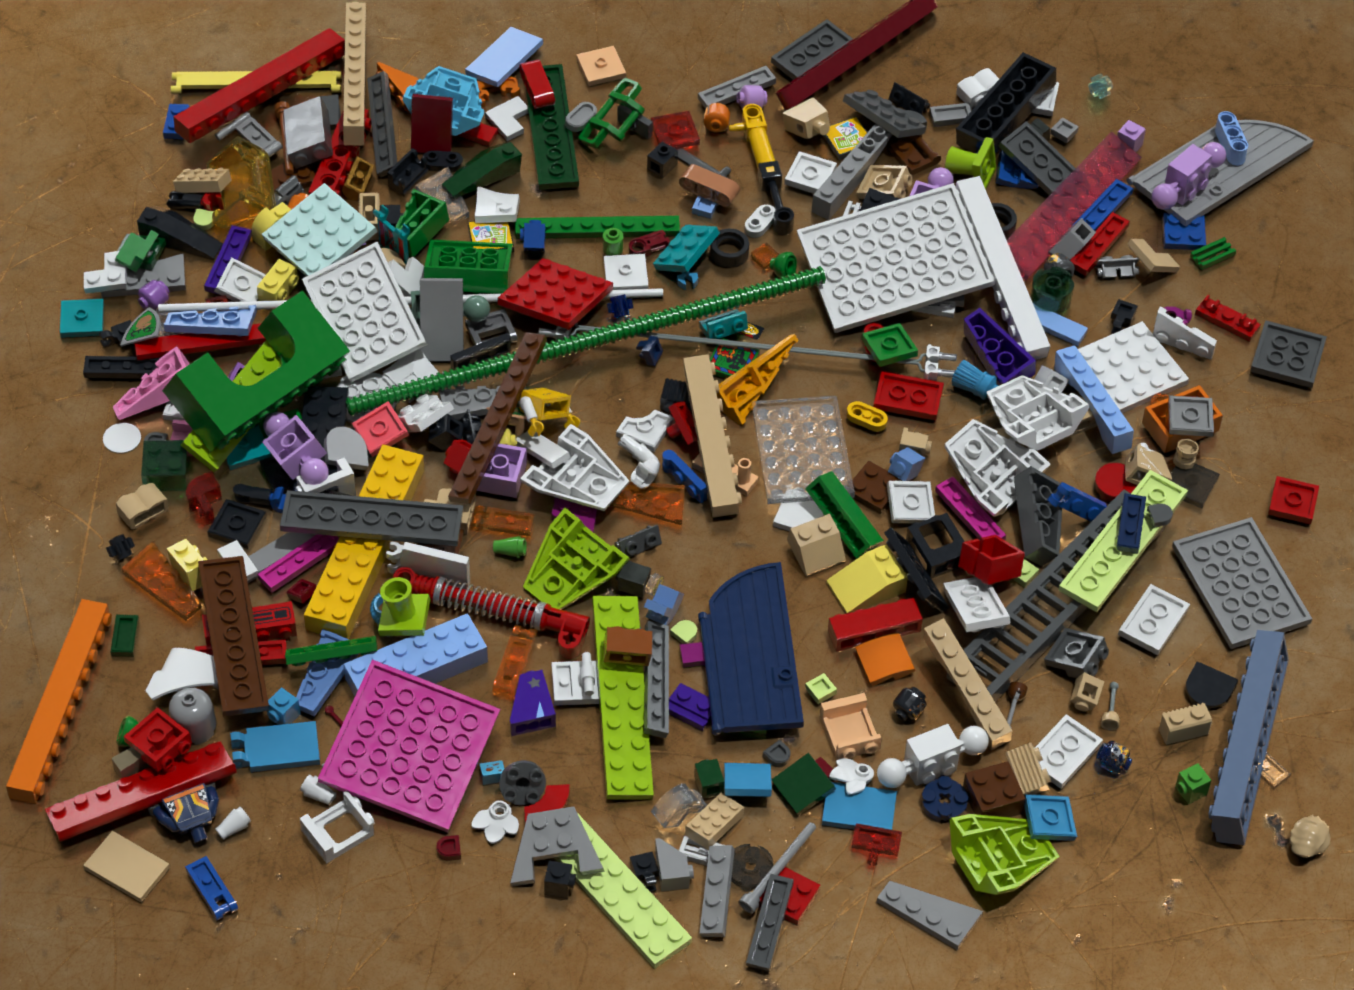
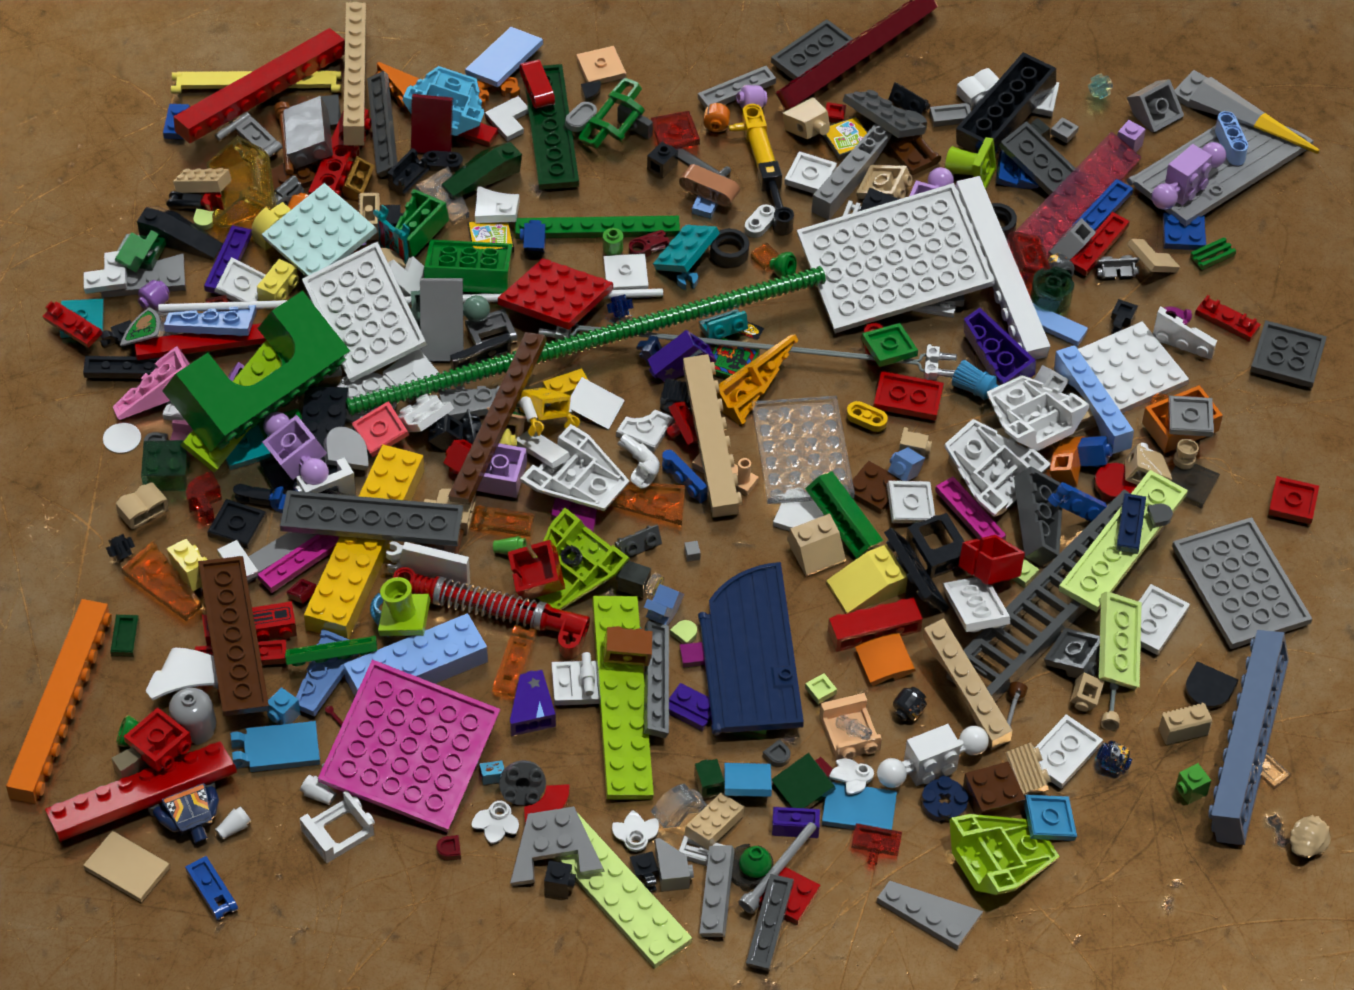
none -> red plate [42,301,103,348]
none -> red piece [508,540,565,600]
none -> yellow plate [543,368,589,395]
none -> black bush [561,545,583,568]
none -> white sticker [570,377,625,429]
none -> black tile [581,81,601,102]
none -> white plate [612,810,659,852]
none -> dark purple slope [647,330,716,382]
none -> light grey piece [684,541,701,561]
none -> green brick [739,846,772,878]
none -> dark purple slope [772,807,820,838]
none -> red tile [826,102,847,123]
none -> clear axle [835,715,872,741]
none -> clear red plate [1007,231,1051,276]
none -> orange slope [1050,436,1085,487]
none -> blue brick [1077,436,1113,467]
none -> yellowish green plate [1099,591,1142,690]
none -> light grey slope [1127,79,1184,132]
none -> light grey plate [1174,70,1320,154]

